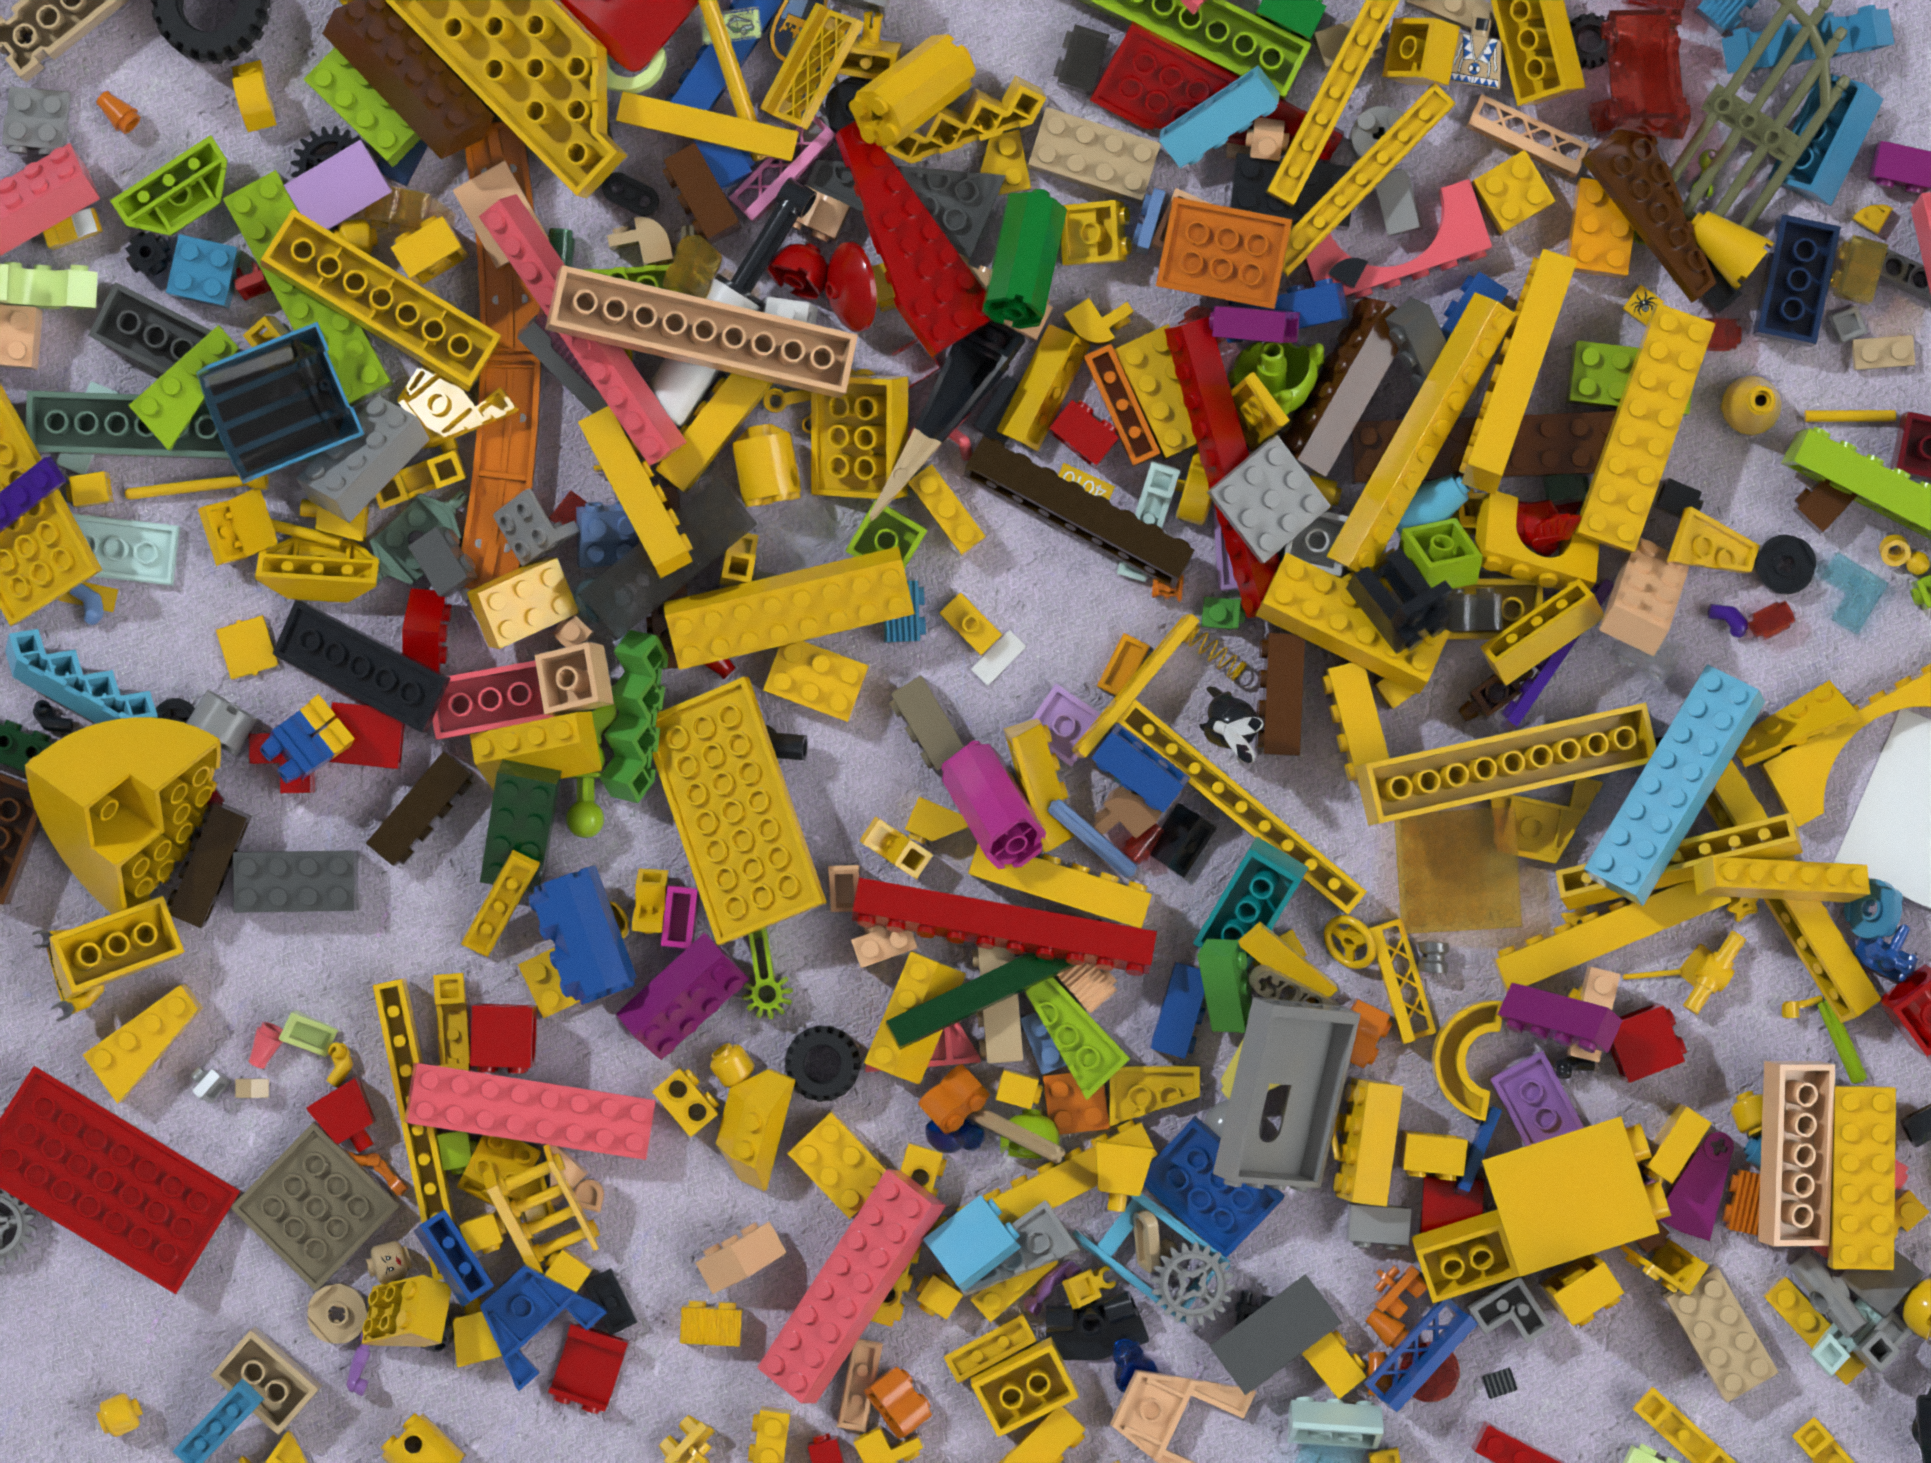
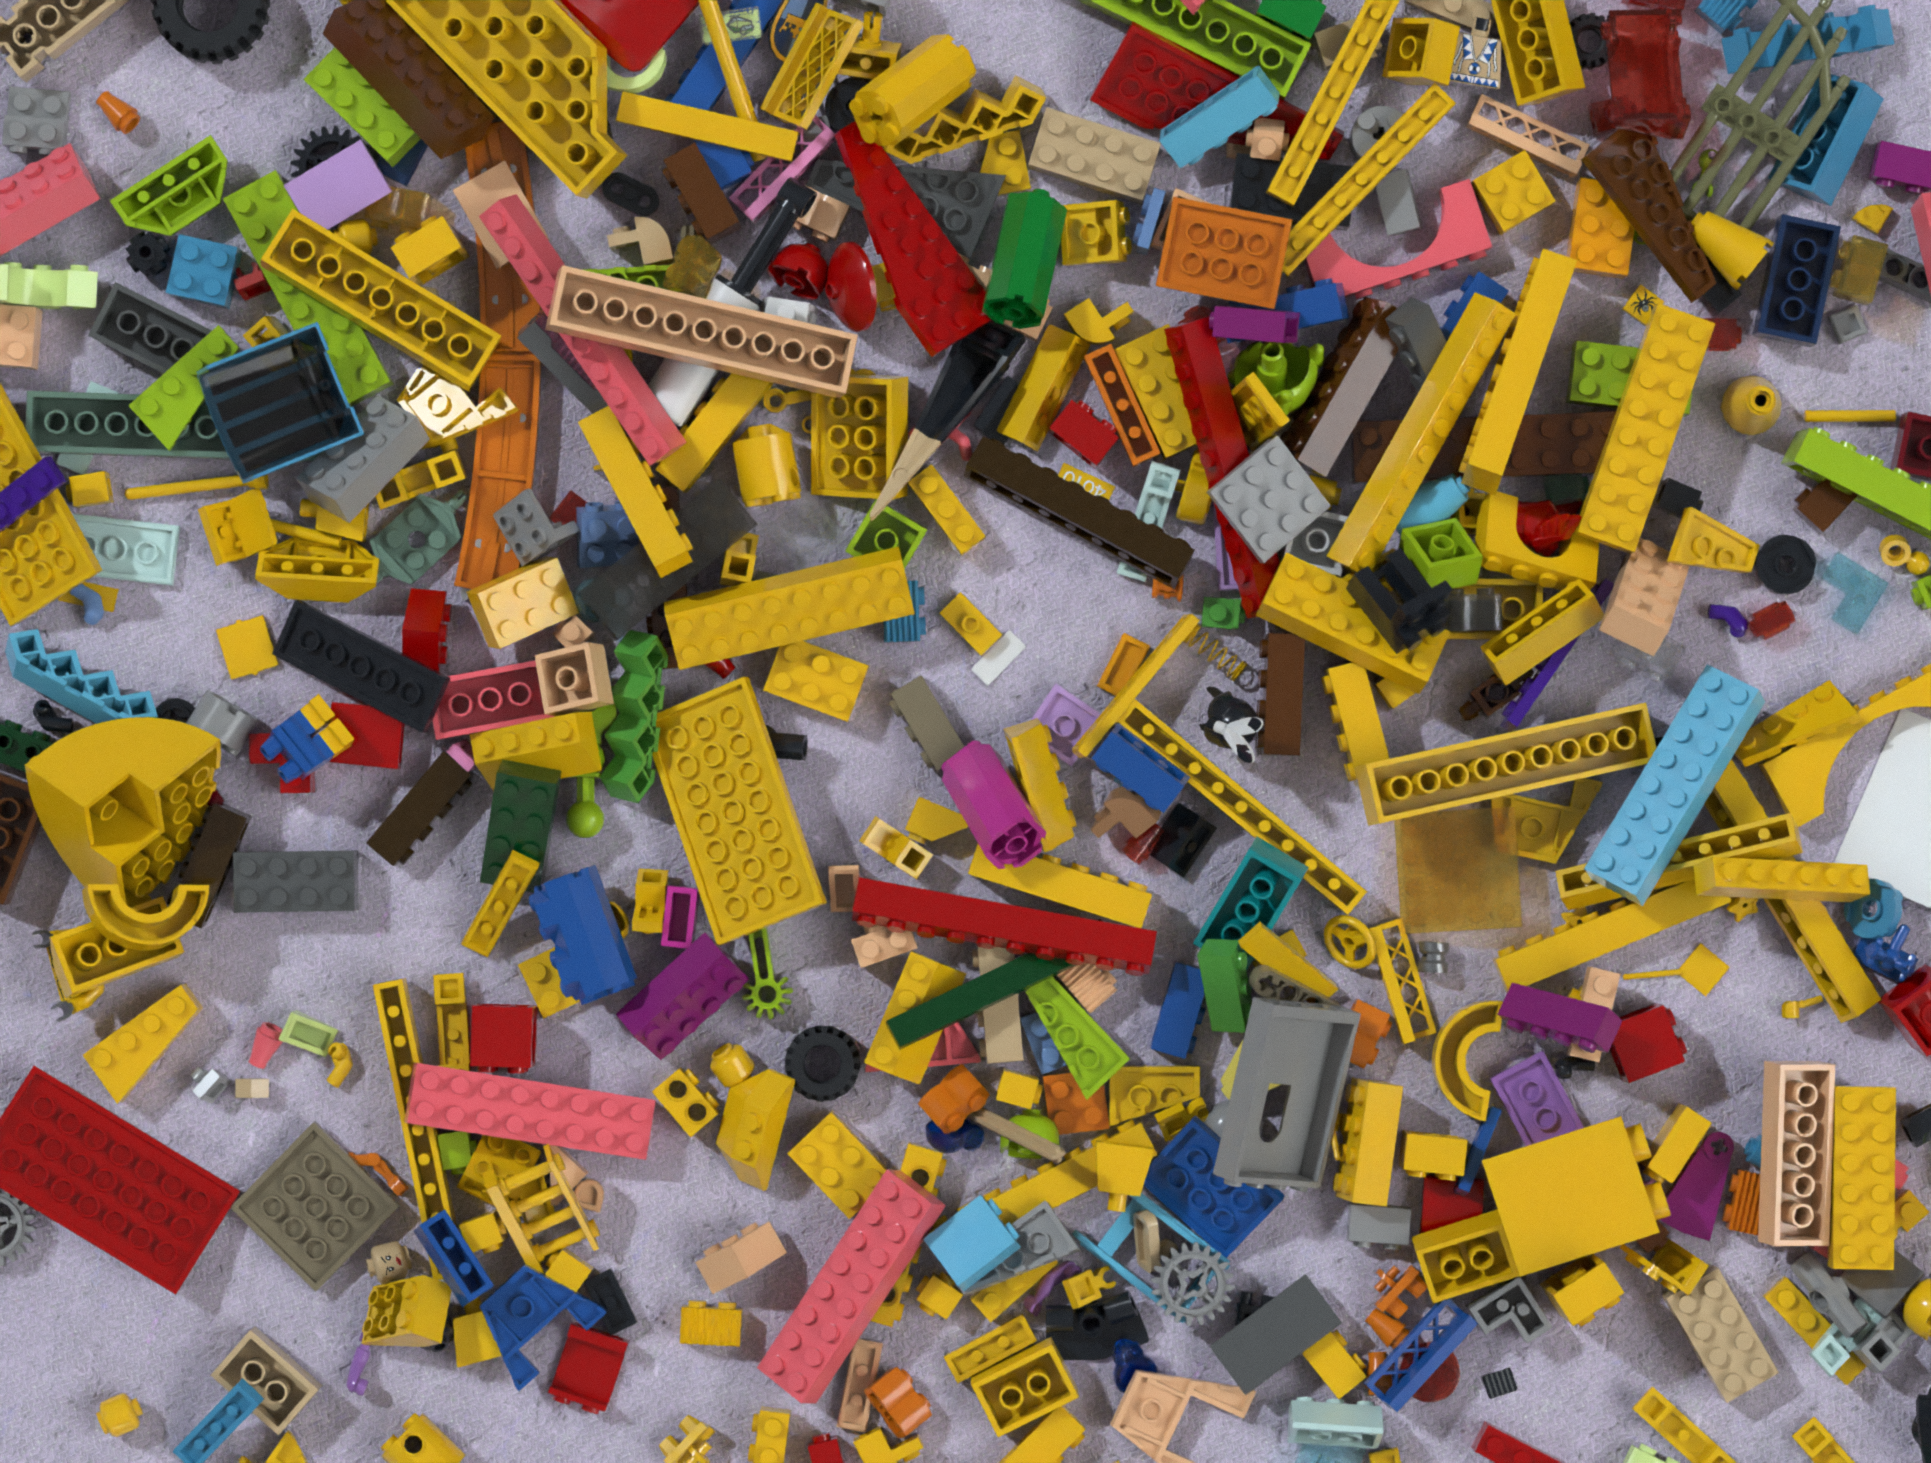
yellow leg [43,208,103,251] -> none
yellow brick [232,60,277,133] -> none
red torso [306,1077,376,1153] -> none
tan plate [307,1283,368,1344] -> none
dark grey brick [408,526,478,597] -> none
clear green brick [547,228,575,267] -> none
red piece [892,338,941,390] -> none
medium blue axle [1048,799,1137,878] -> none
clear smoke brick [1053,24,1109,96] -> none
black tile [1327,258,1368,289] -> none
yellow pin [1682,930,1747,1015] -> none
yellow head [1730,1090,1763,1137] -> none
lime axle [1817,1000,1867,1084] -> none
tan plate [1851,335,1915,370] -> none
none -> yellow brick [82,884,209,951]
none -> bright pink tile [447,740,477,772]
none -> yellow plate [1154,1097,1209,1142]

